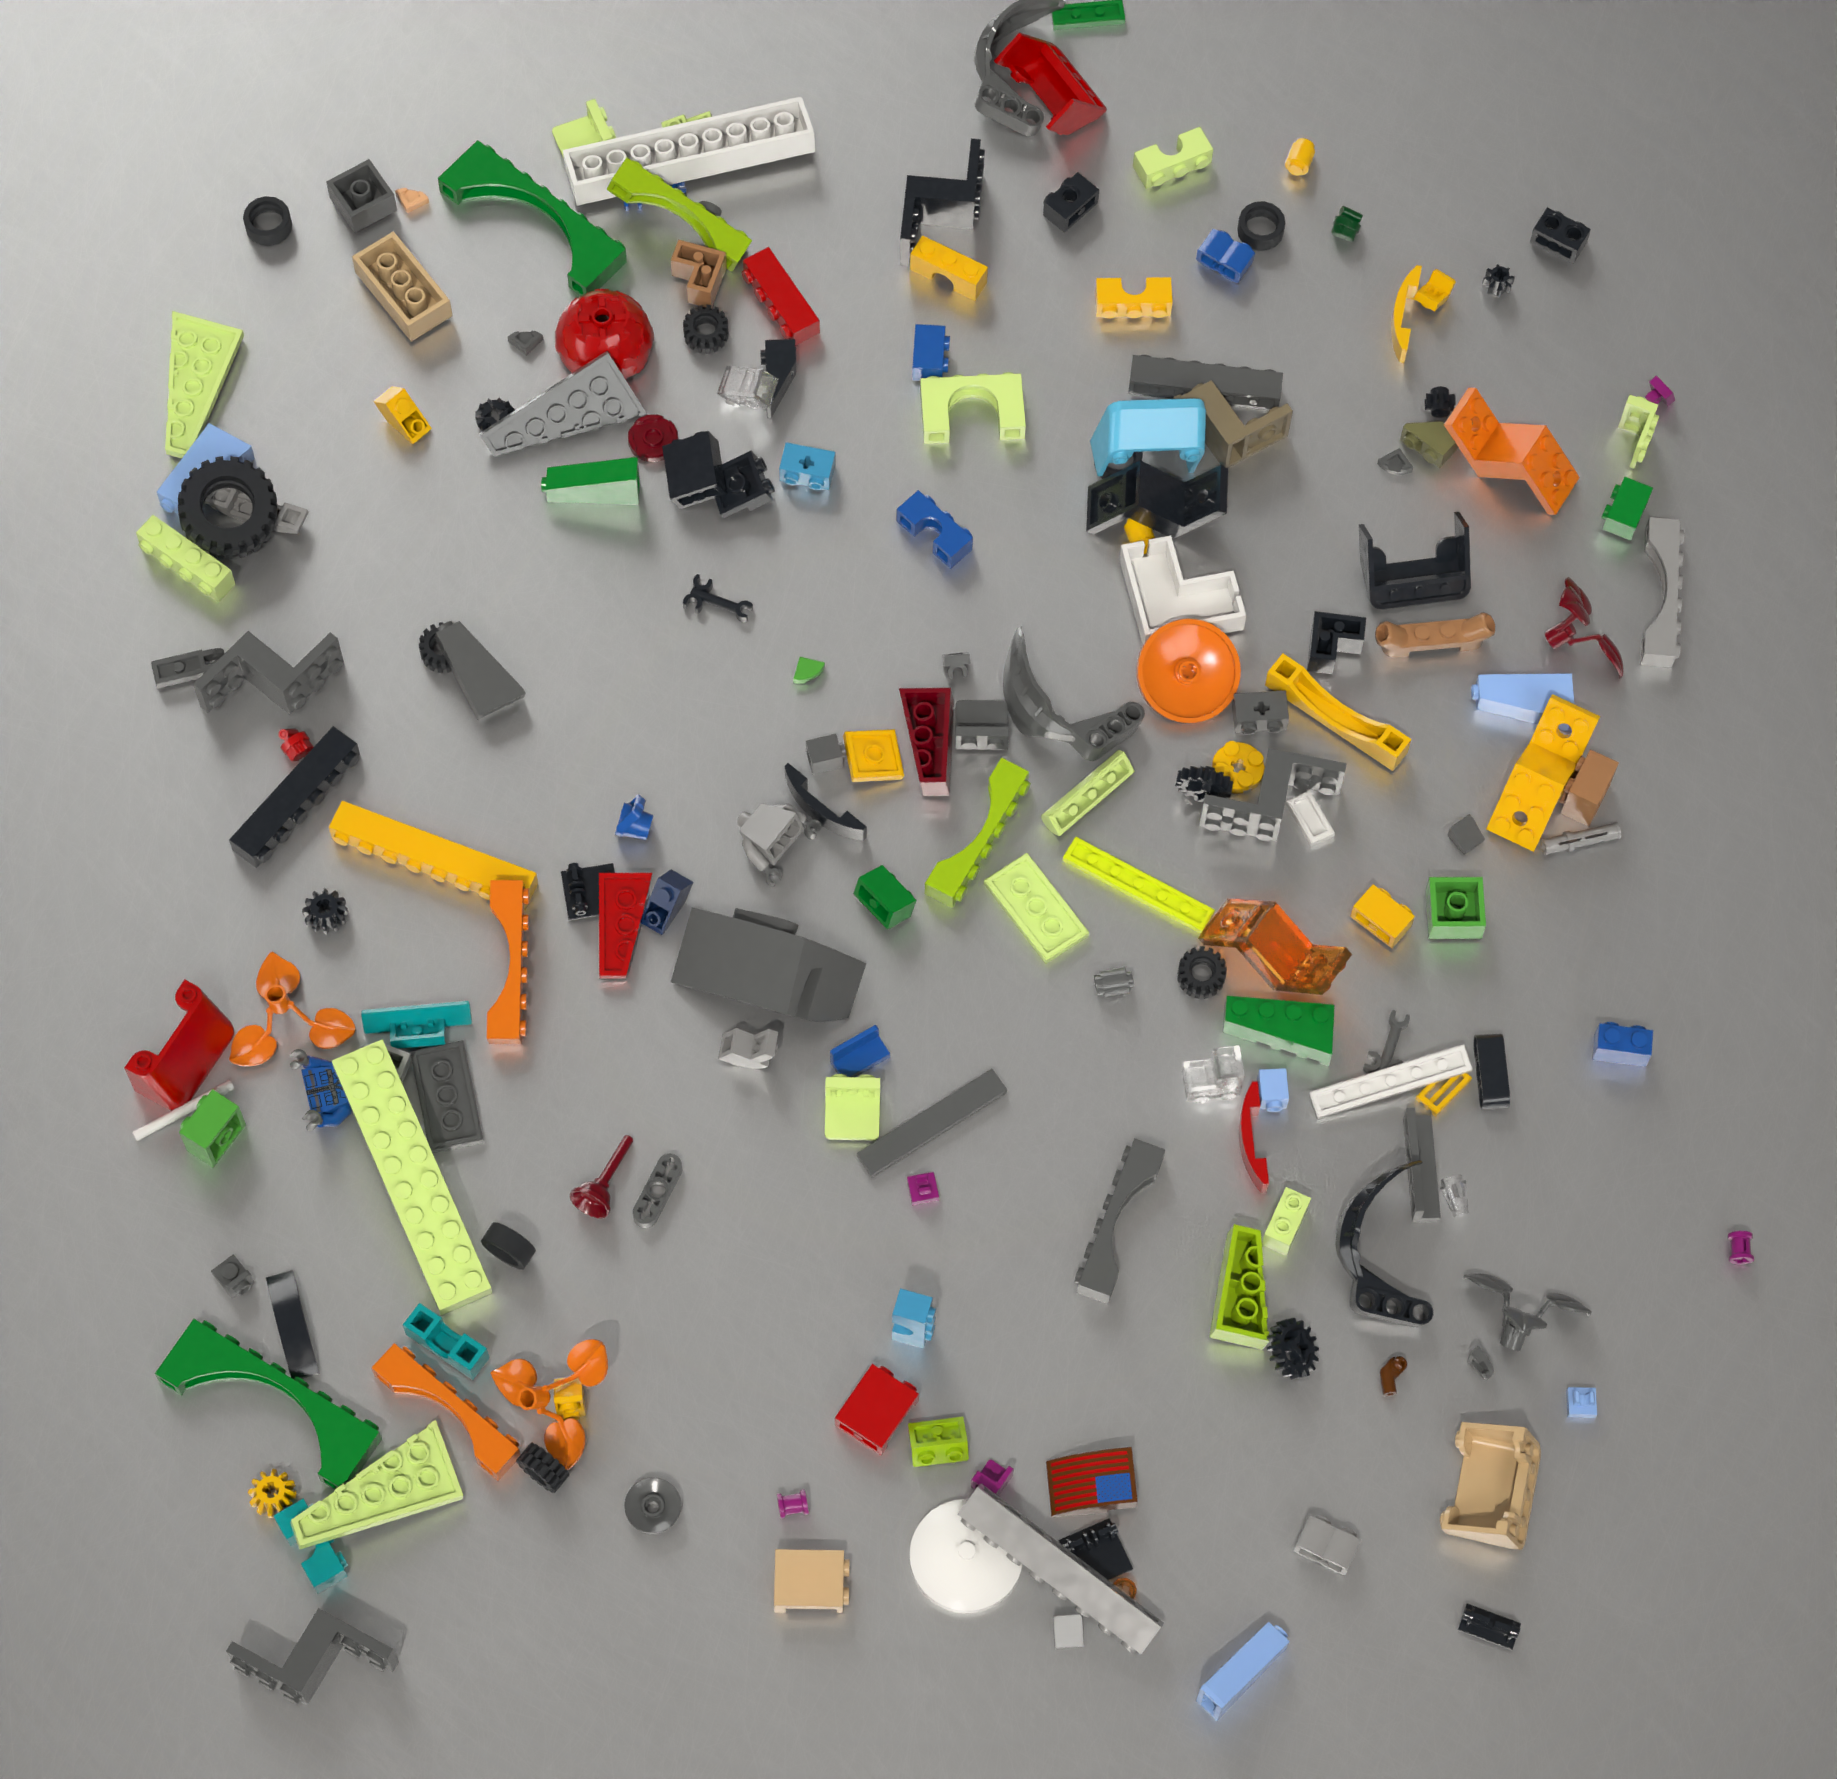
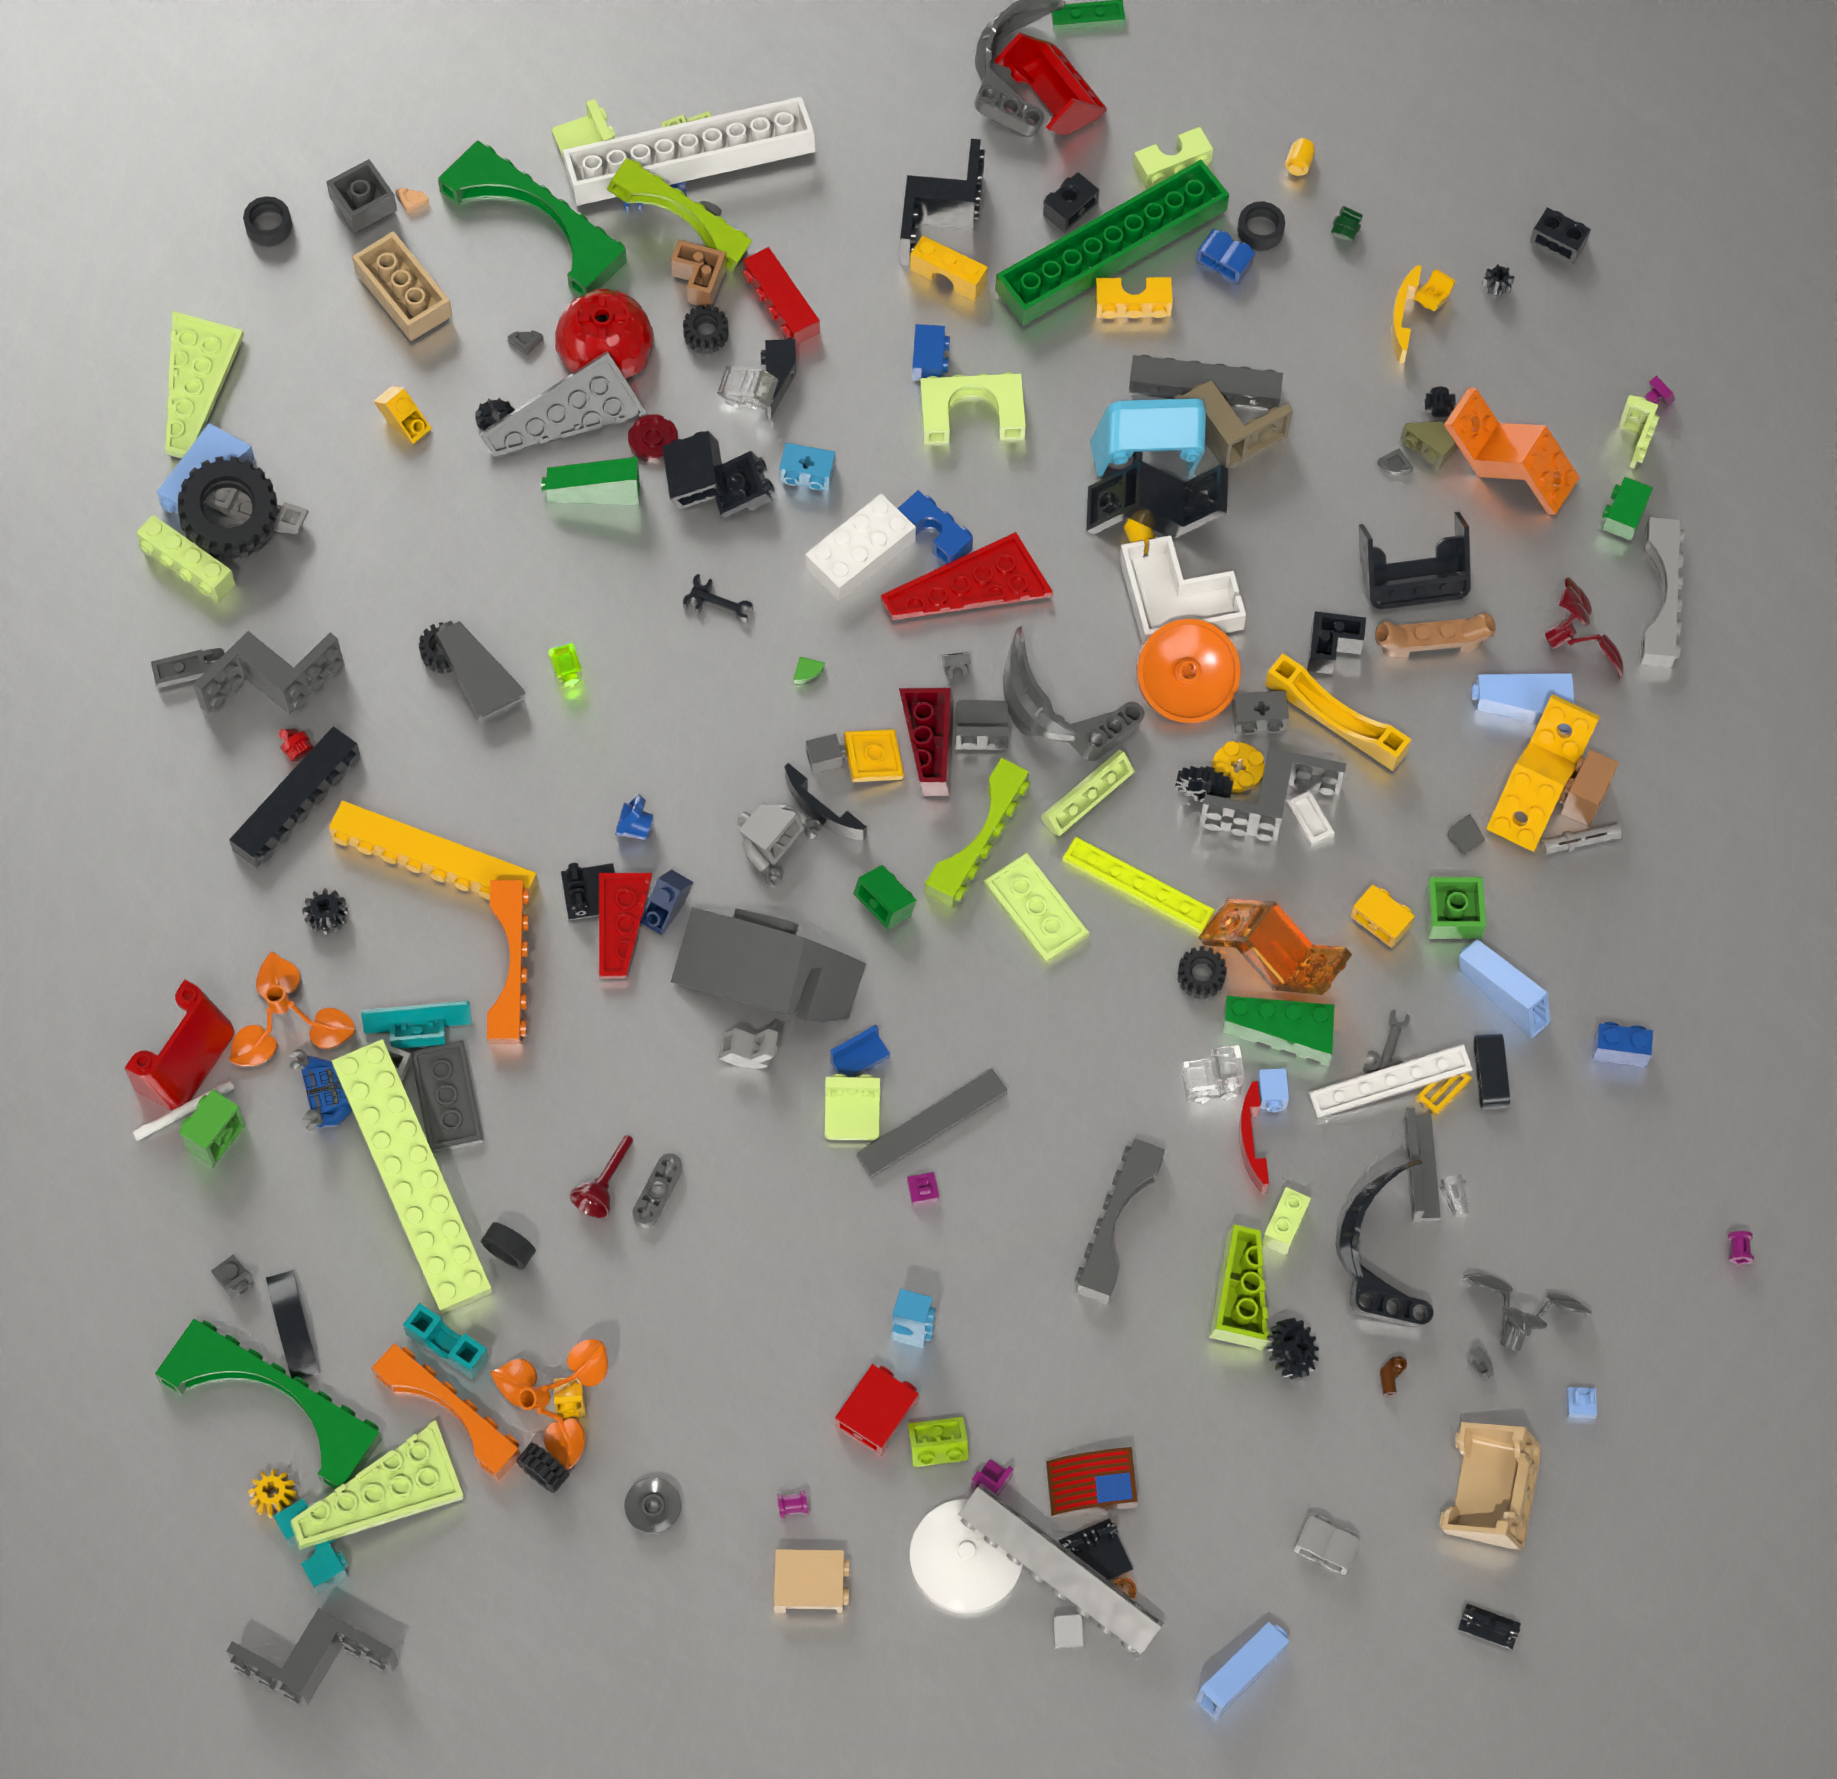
dark grey brick [1093,966,1134,997] -> none
none -> clear neon green brick [548,643,583,688]
none -> white brick [805,494,916,602]
none -> red wing [880,532,1053,620]
none -> green brick [995,159,1229,326]
none -> light blue slope [1459,939,1551,1039]

